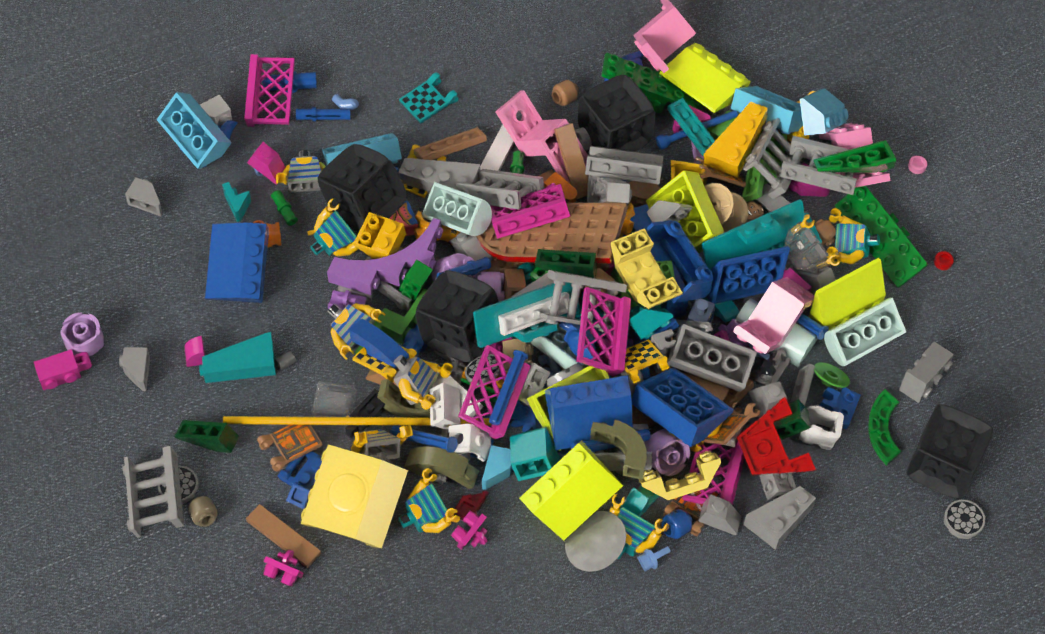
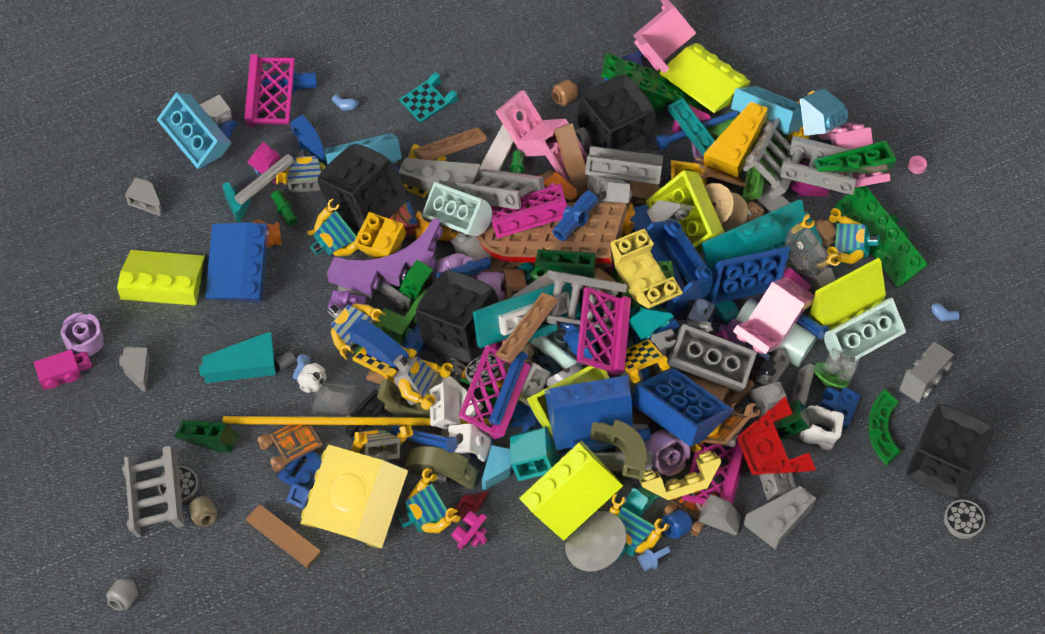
dark pink brick [185,336,205,367] -> none
dark pink hips [263,549,304,587] -> none
blue pin [296,107,350,122] -> none
red tile [934,251,954,270] -> none
none -> light grey head [106,579,138,611]
none -> neon yellow slope [117,250,206,305]
none -> light grey axle [235,154,294,205]
none -> blue slope [291,114,326,166]
none -> medium blue arm [292,354,311,379]
none -> white head [297,363,327,393]
none -> medium nougat tile [496,292,558,363]
none -> blue piece [552,191,599,242]
none -> clear wheel [823,348,859,382]
none -> medium blue arm [931,303,959,321]

